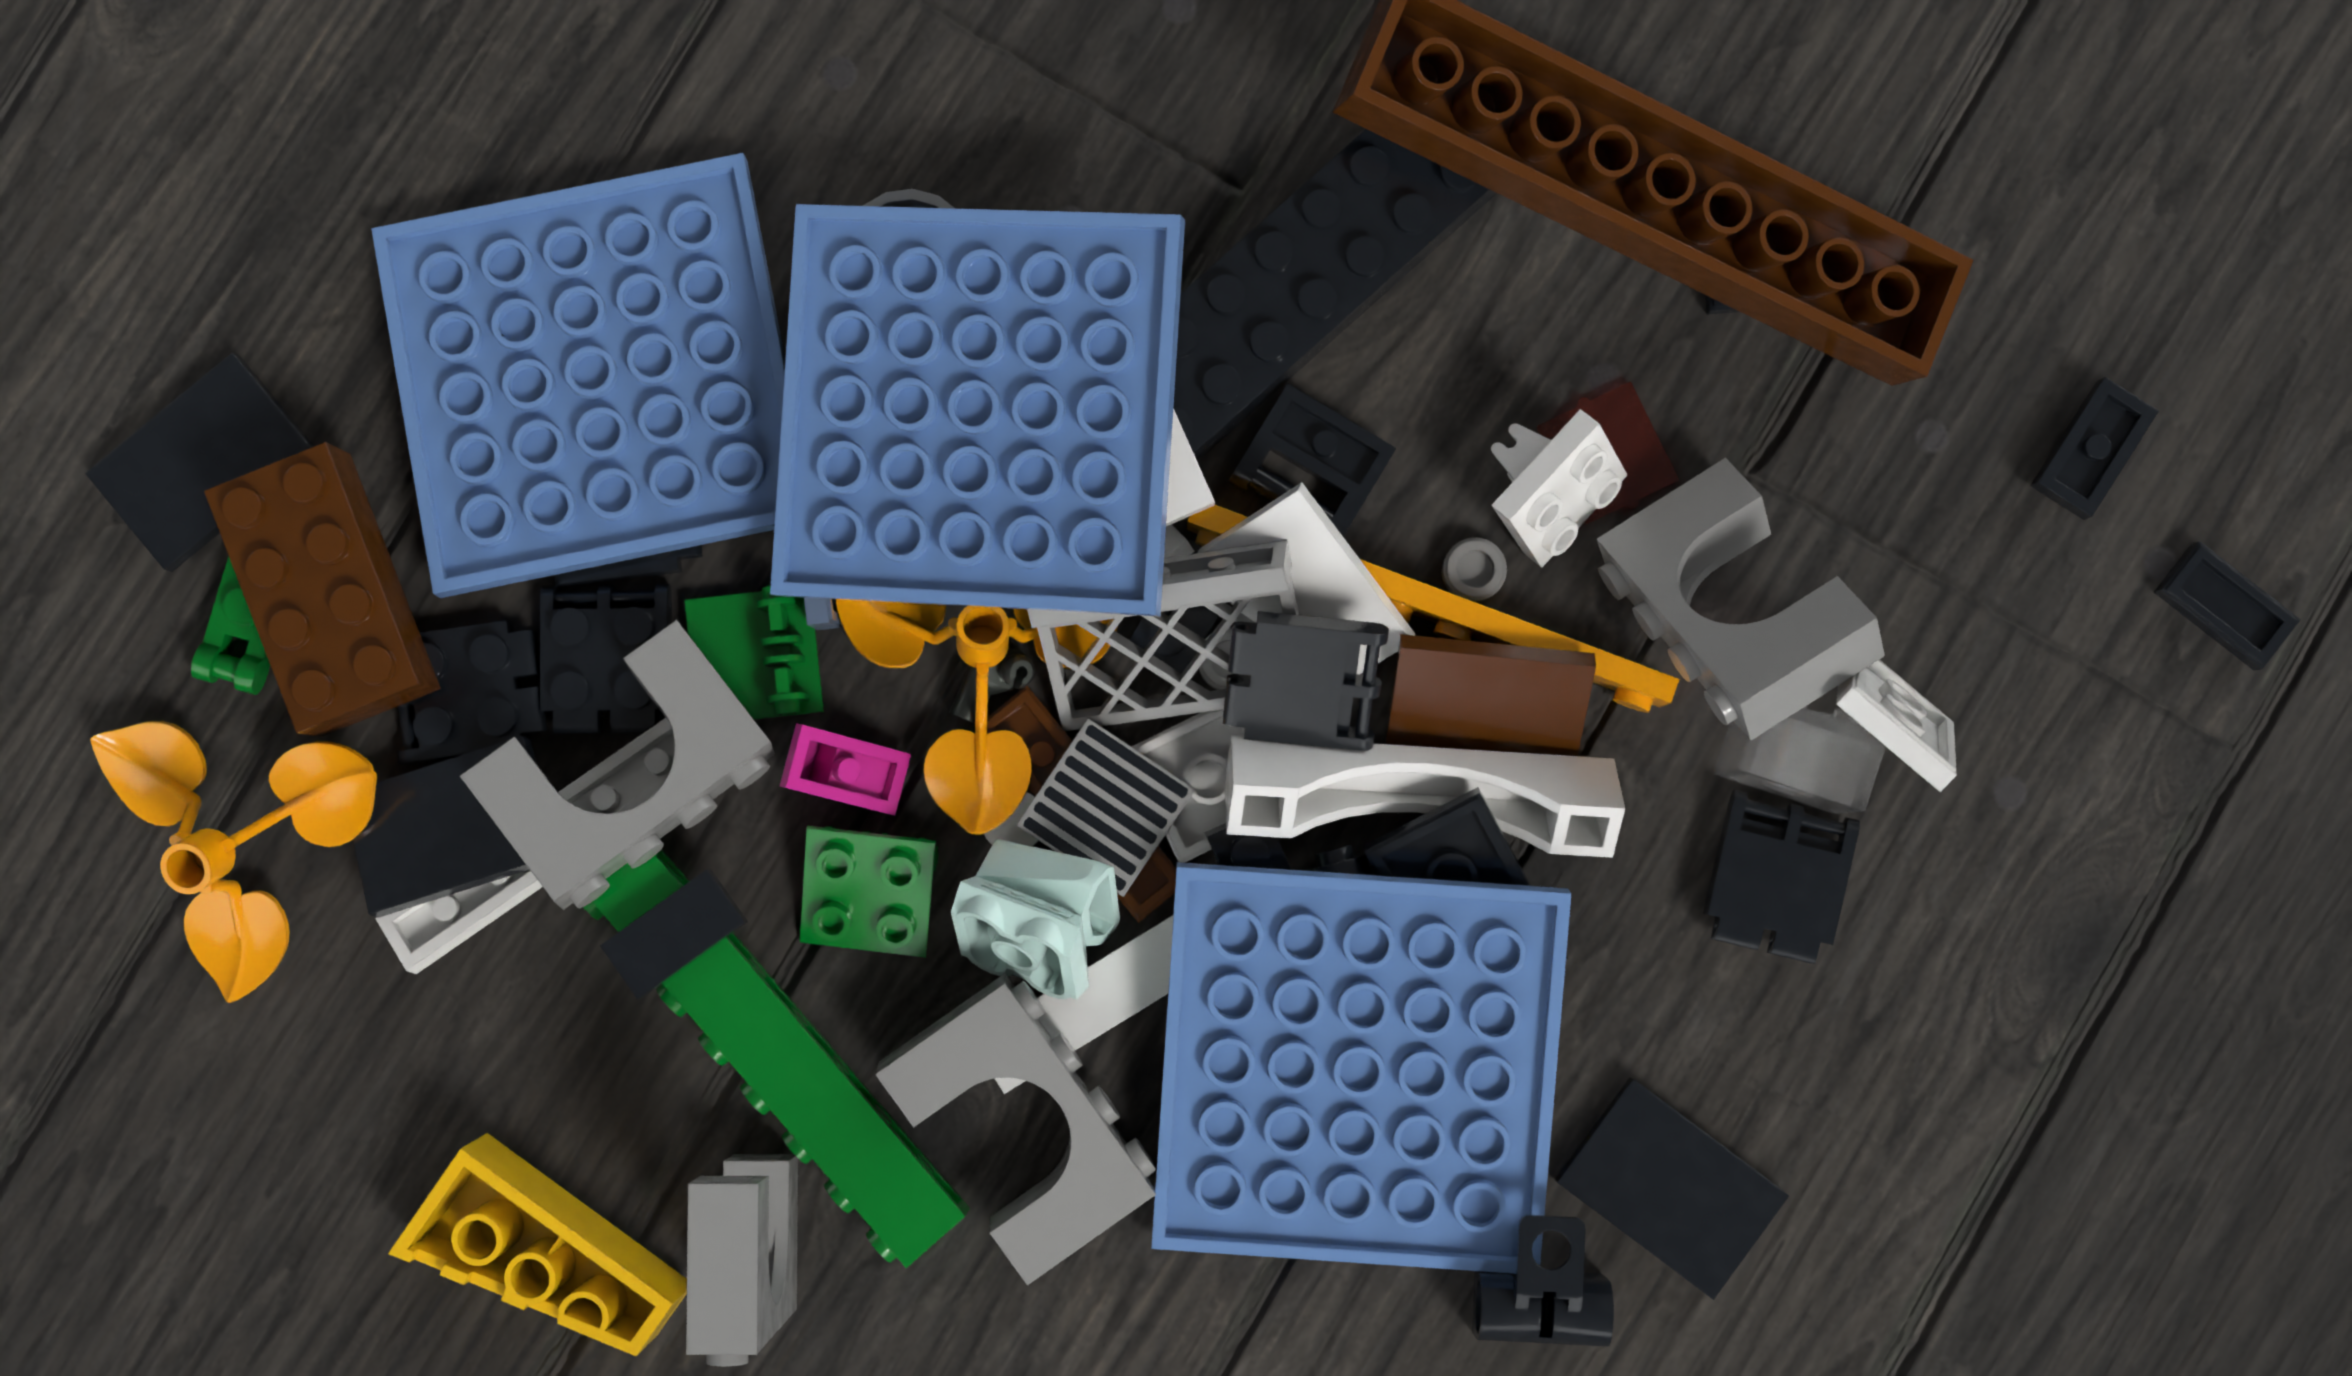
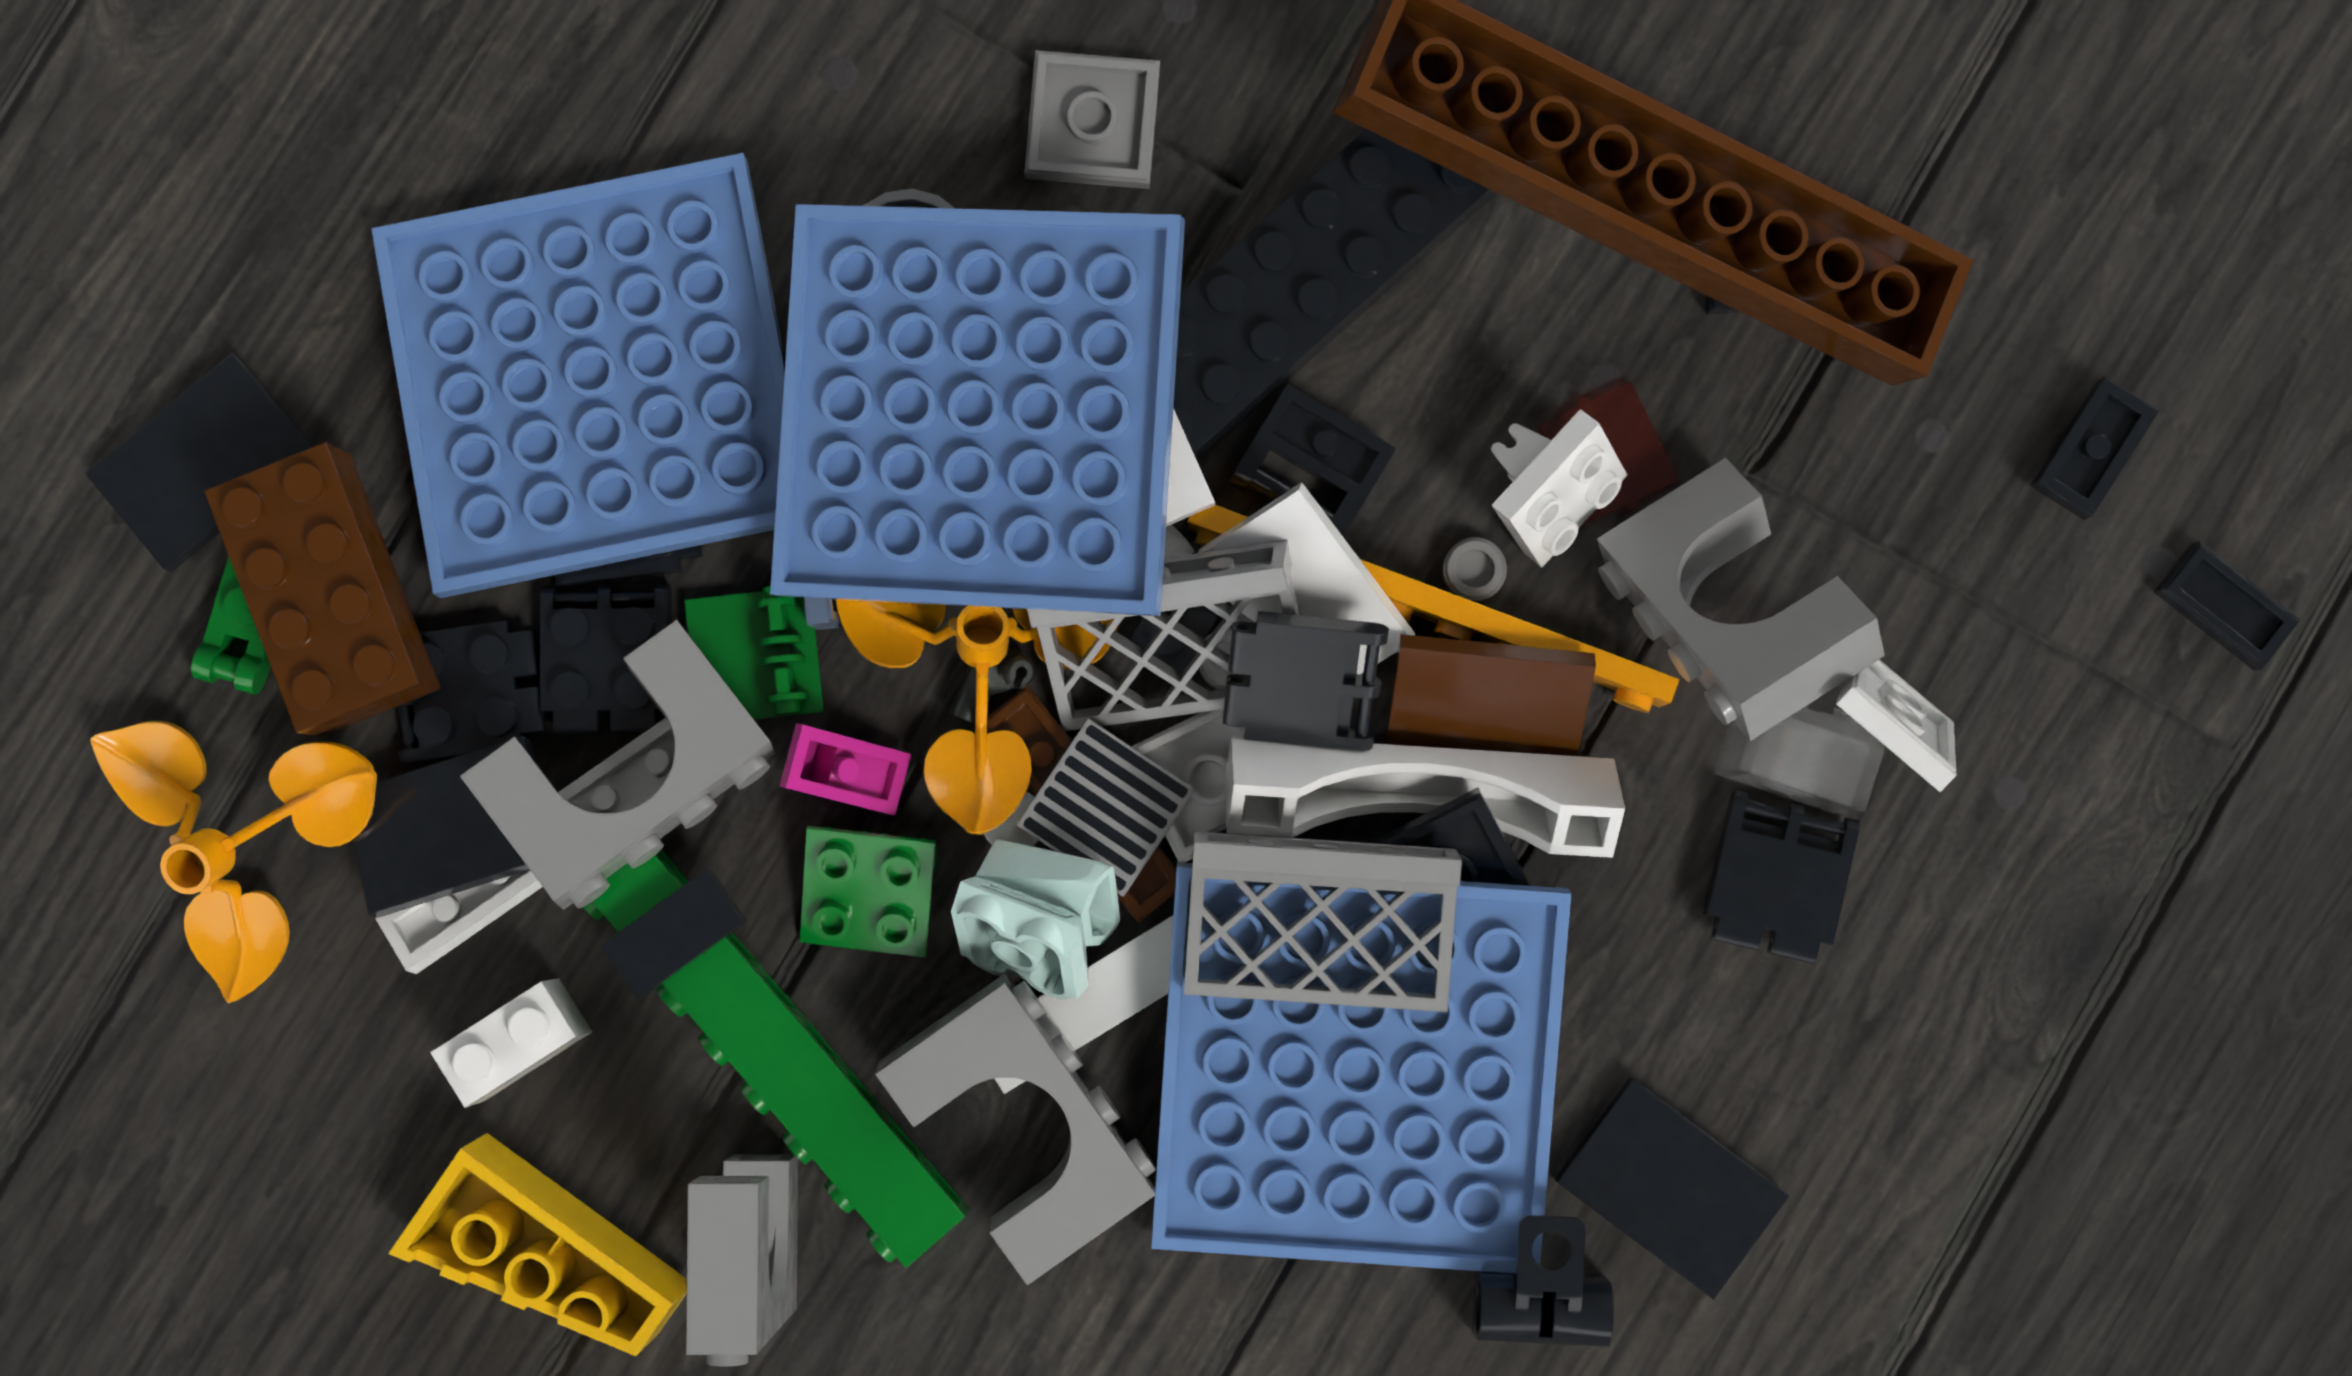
none -> white brick [430,978,592,1108]
none -> light grey tile [1024,50,1160,189]
none -> light grey fence [1184,831,1462,1012]

